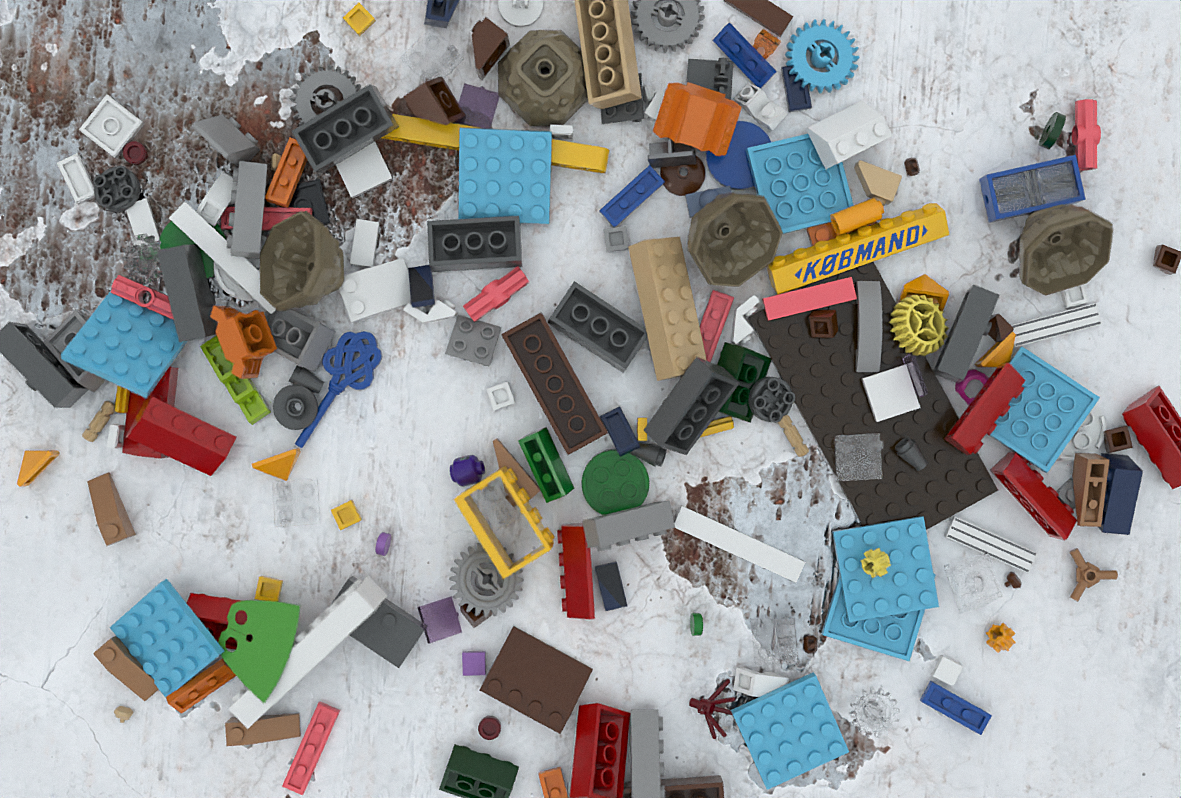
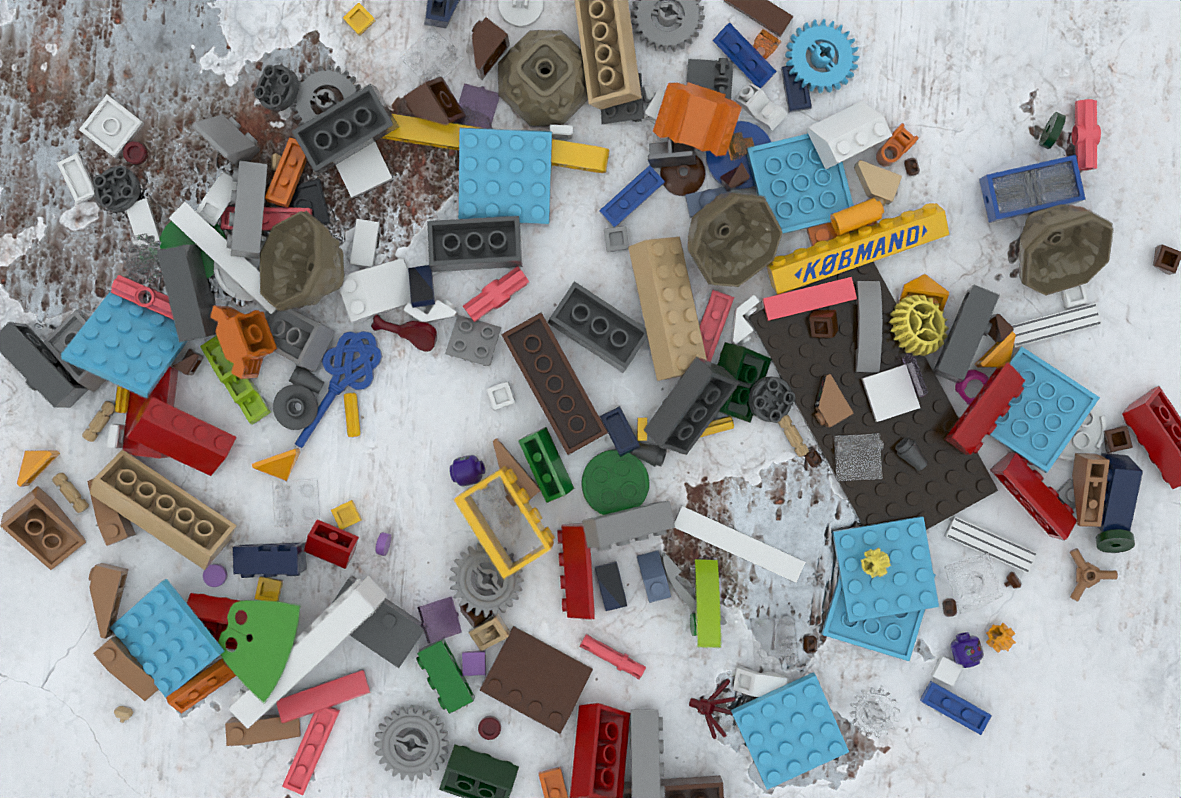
none -> medium nougat slope [0,486,86,570]
none -> tan axle [52,473,89,513]
none -> medium nougat slope [89,563,129,639]
none -> tan brick [90,450,237,570]
none -> reddish brown slope [172,349,204,375]
none -> medium lavender tile [203,564,227,587]
none -> dark blue wedge [233,542,307,578]
none -> dark grey tile [254,65,299,112]
none -> coral tile [276,670,371,724]
none -> red brick [304,519,359,569]
none -> yellow axle [344,393,360,437]
none -> dark red piece [371,315,437,352]
none -> light grey gear [374,705,449,781]
none -> green brick [416,637,475,714]
none -> tan slope [468,613,510,651]
none -> coral pin [579,634,646,679]
none -> sand blue slope [637,550,671,603]
none -> light grey slope [662,553,728,625]
none -> lime slope [694,560,721,648]
none -> reddish brown slope [720,163,750,192]
none -> clear orange tile [728,132,754,161]
none -> reddish brown rock [805,449,822,468]
none -> medium nougat slope [815,374,854,427]
none -> orange piece [876,123,919,167]
none -> reddish brown rock [942,598,957,617]
none -> dark purple head [950,632,984,668]
none -> dark green piece [1096,529,1135,553]

